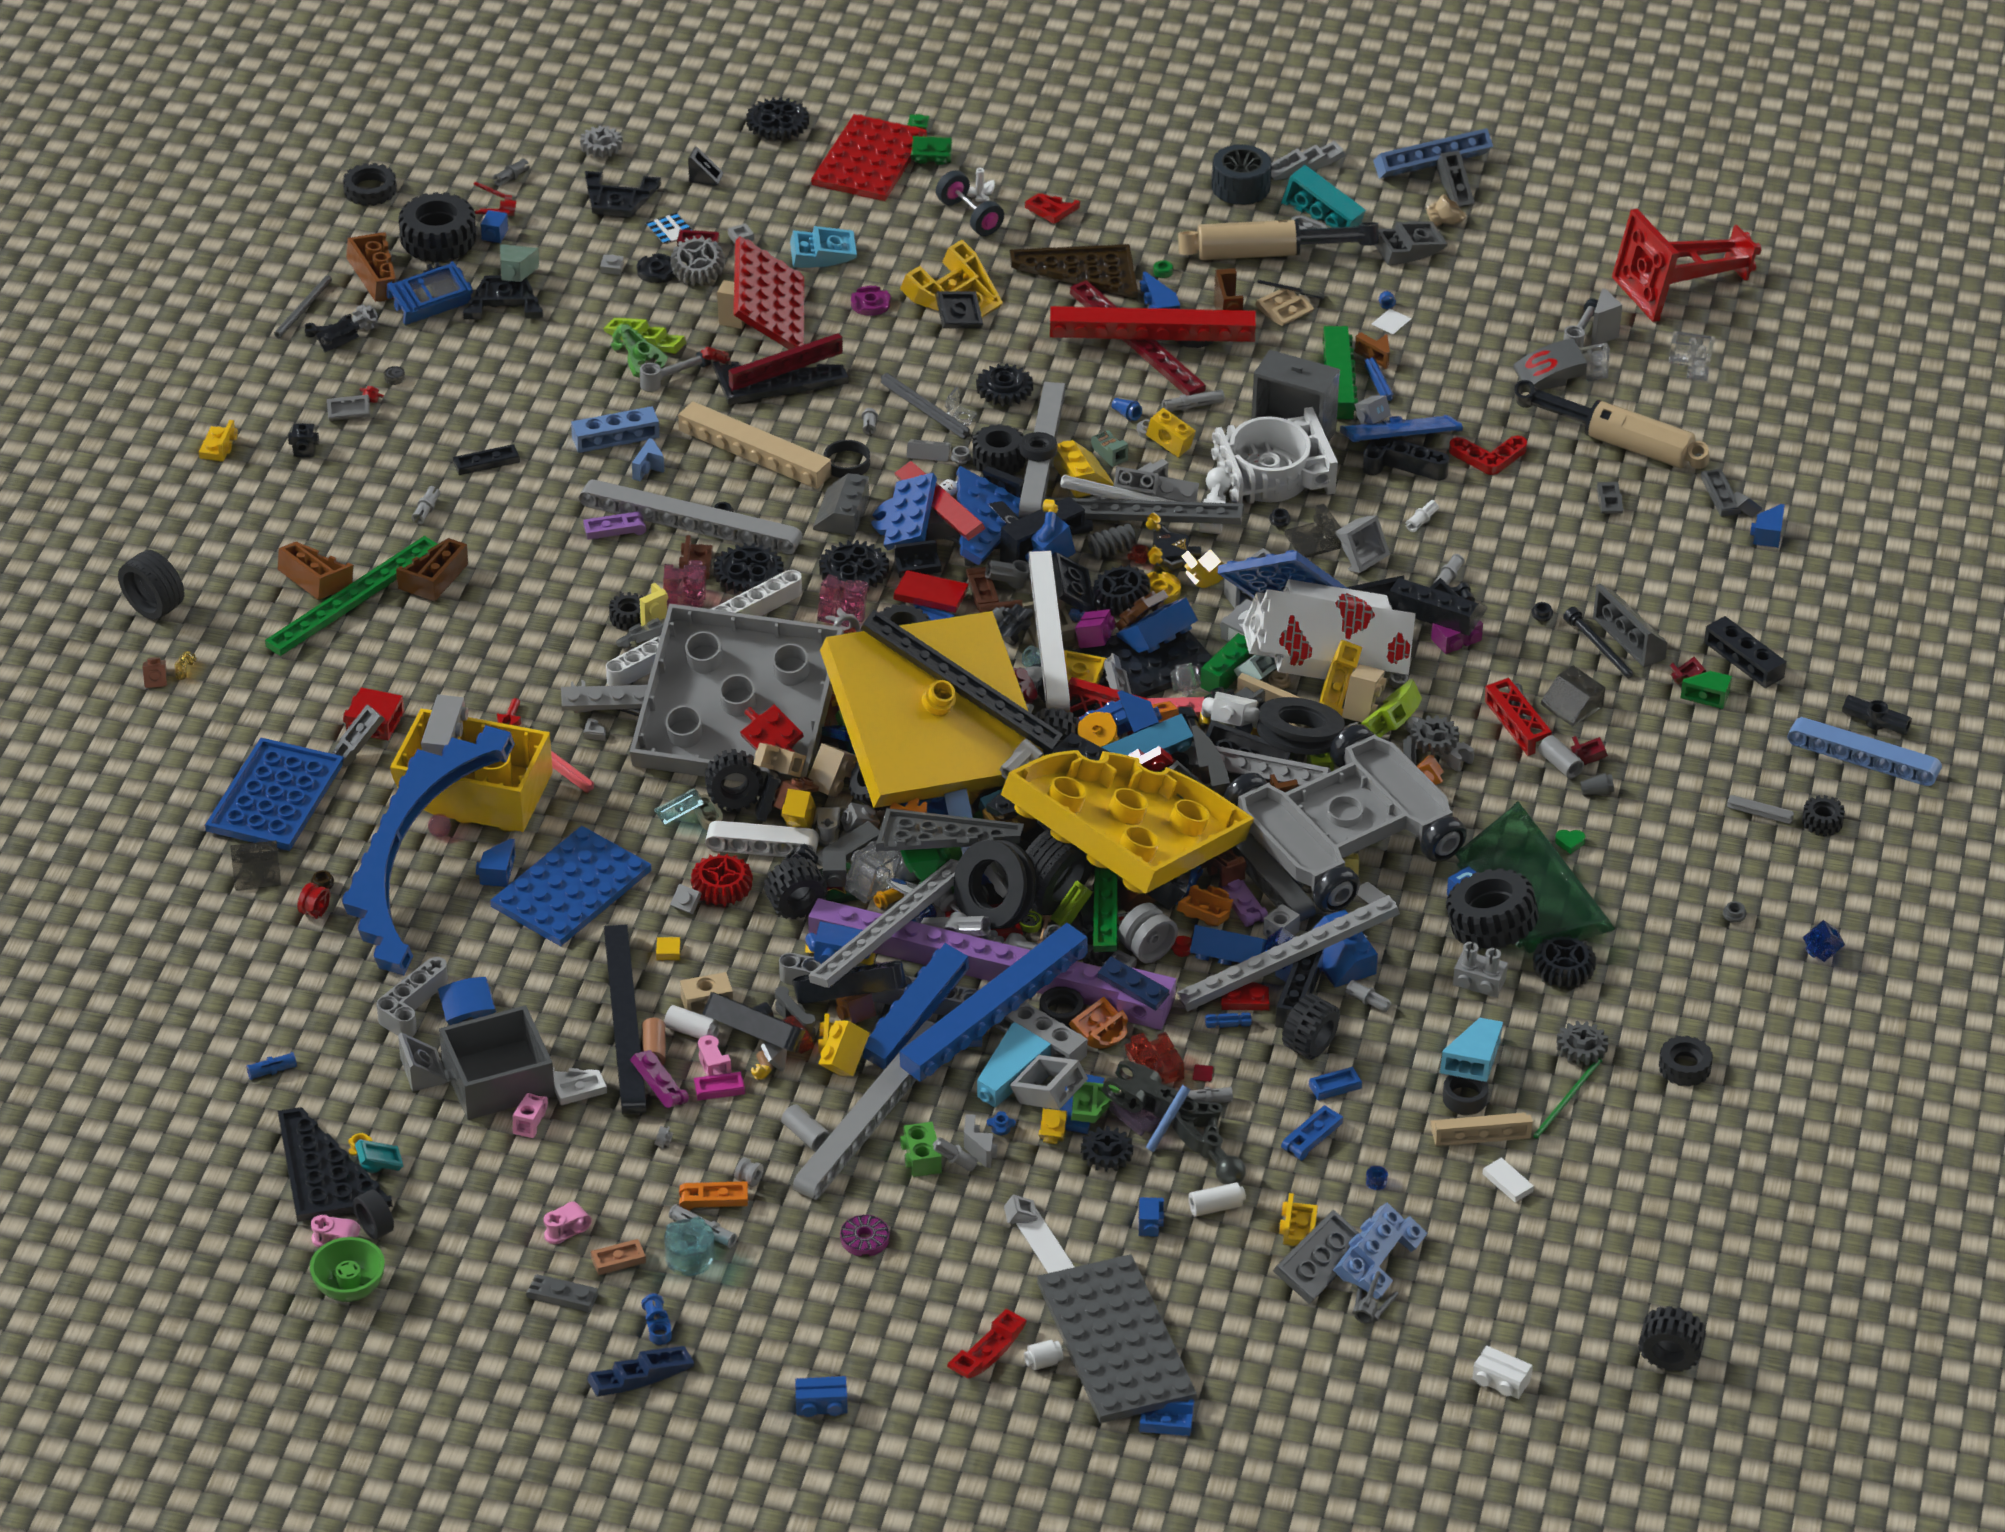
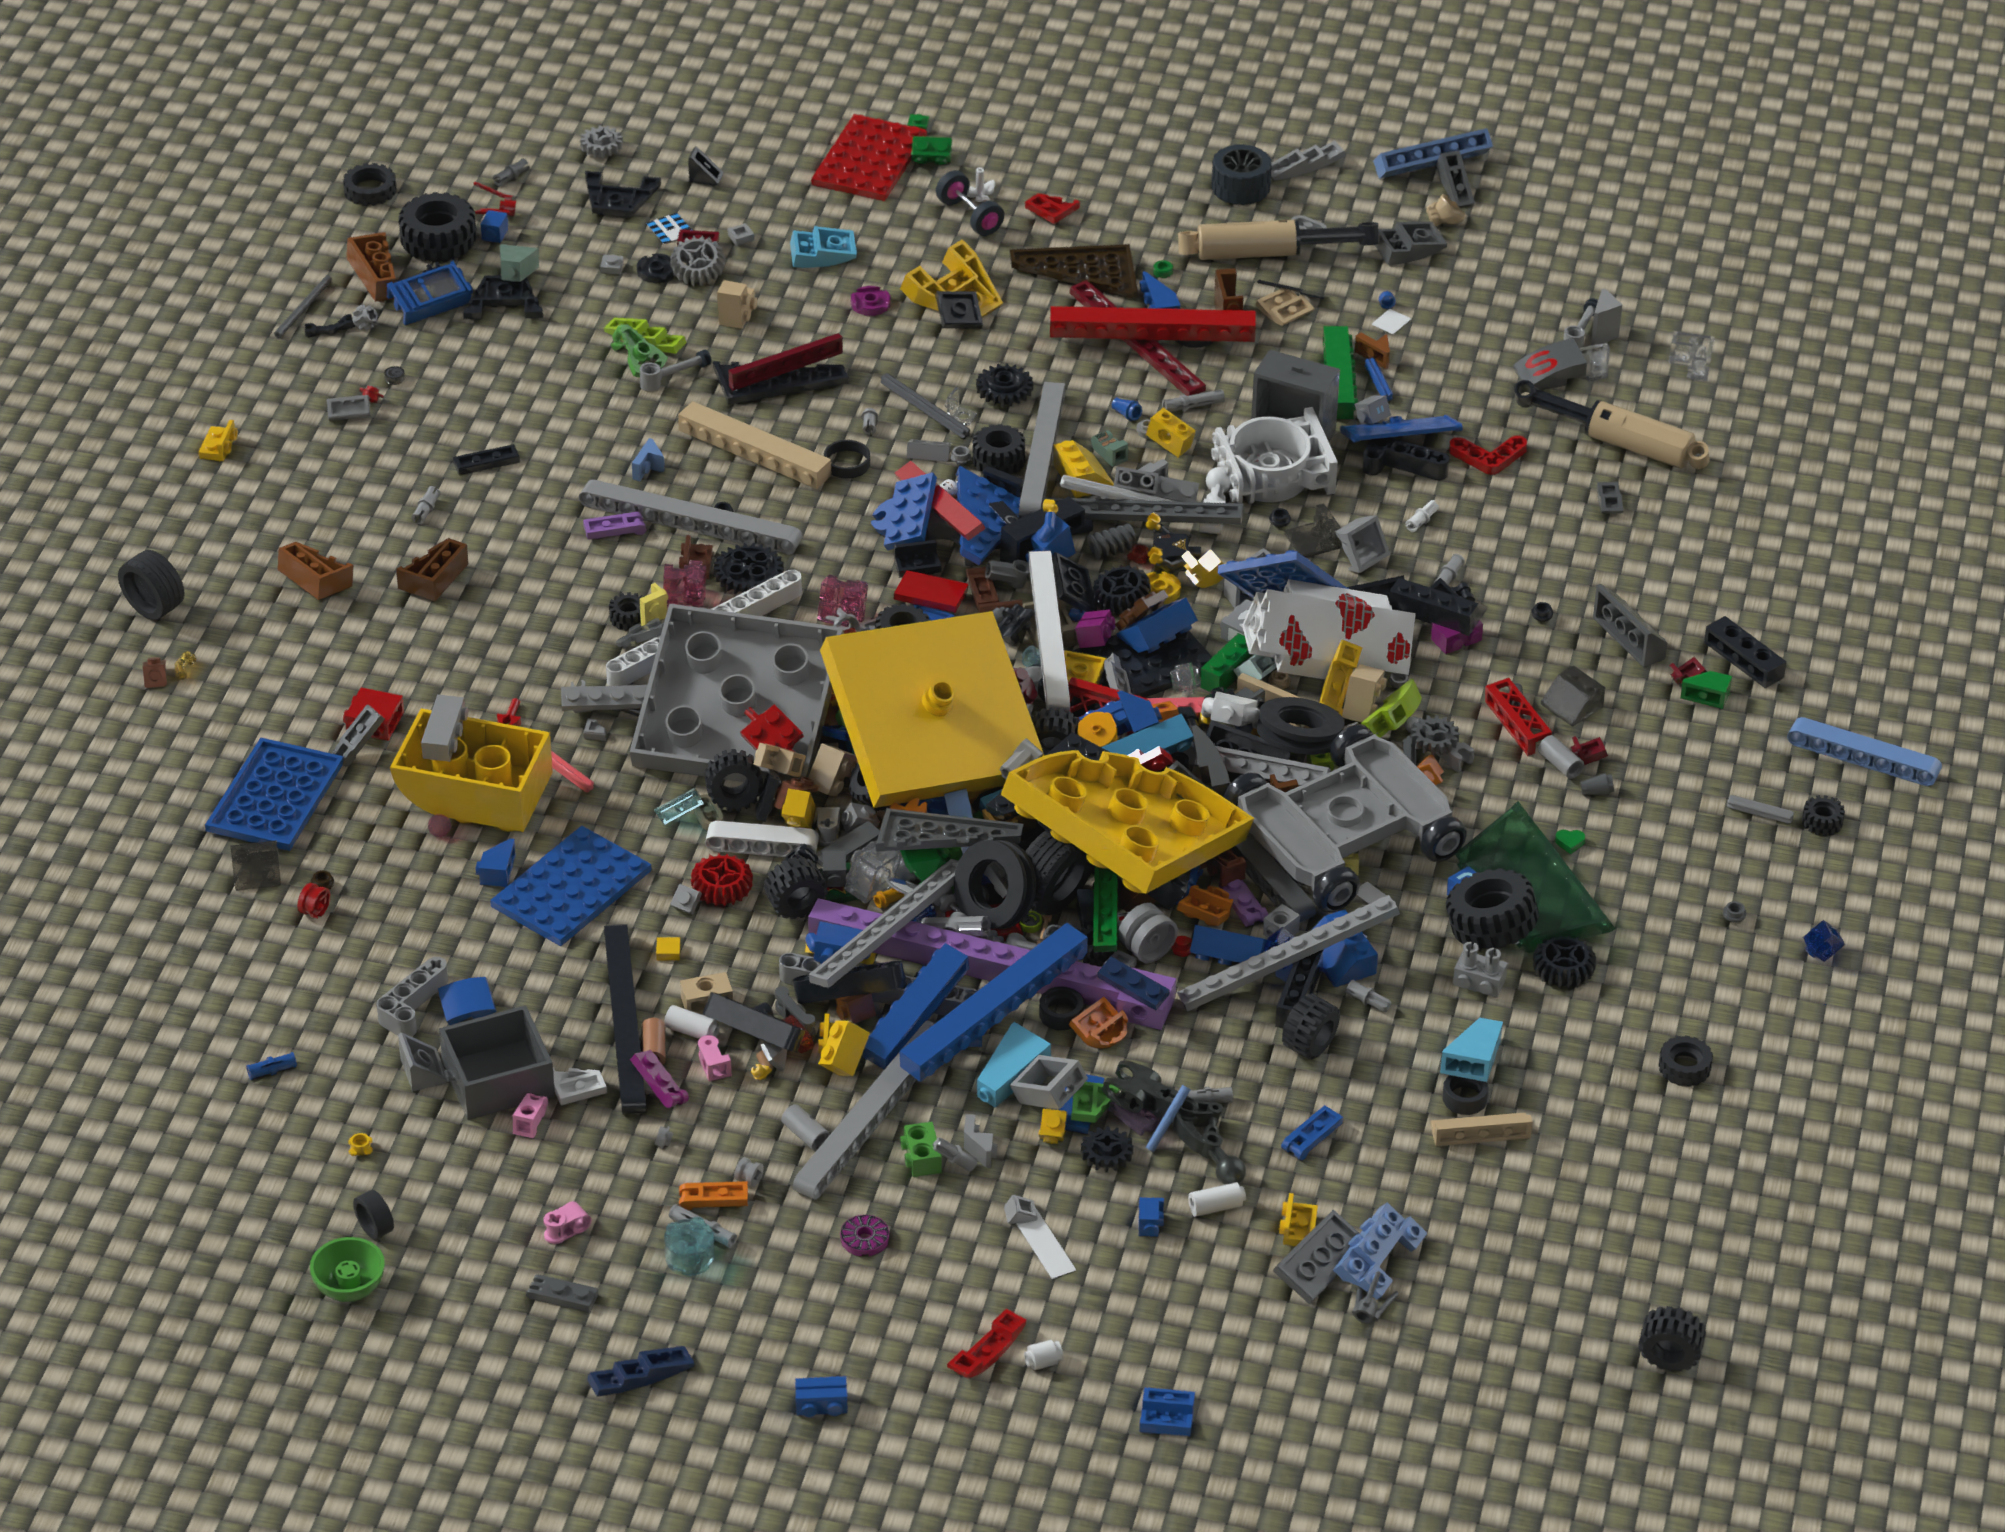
green plate [265,535,437,656] -> none
black wing [278,1107,393,1222] -> none
black brick [288,423,319,457] -> none
bright pink piece [311,1215,361,1248] -> none
black hinge [315,319,360,353] -> none
blue arch [342,725,515,976] -> none
teal tile [355,1139,404,1173] -> none
medium blue brick [571,406,660,453] -> none
nougat plate [591,1239,646,1275] -> none
blue connector [641,1294,672,1345] -> none
dark pink tile [694,1072,745,1101] -> none
red axle [701,346,730,364] -> none
red plate [733,236,804,350] -> none
black gear [746,97,809,141] -> none
dark grey slope [813,473,869,536] -> none
black gear [819,540,889,593] -> none
black plate [861,610,1063,754] -> none
blue plate [987,1111,1016,1136] -> none
light grey brick [996,1001,1087,1062] -> none
black tyre [1019,432,1058,461] -> none
dark grey plate [1037,1254,1197,1423] -> none
lime tile [1050,880,1093,927] -> none
clear red hips [1125,1032,1184,1084] -> none
dark red sticker [1193,1064,1213,1082] -> none
blue axle [1205,1012,1252,1028] -> none
red wing [1221,971,1269,1011] -> none
teal wedge [1281,165,1366,228] -> none
blue tile [1308,1067,1362,1101] -> none
clear blue bush [1366,1166,1388,1190] -> none
white brick [1472,1346,1533,1399] -> none
white tile [1483,1158,1534,1202] -> none
green axle [1533,1058,1602,1139] -> none
dark grey gear [1556,1021,1608,1065] -> none
black piece [1563,606,1633,678] -> none
red piece [1612,209,1762,322] -> none
dark grey tile [1701,469,1741,517] -> none
dark grey slope [1735,492,1762,517] -> none
blue slope [1750,504,1785,548] -> none
black piece [1842,695,1912,735] -> none

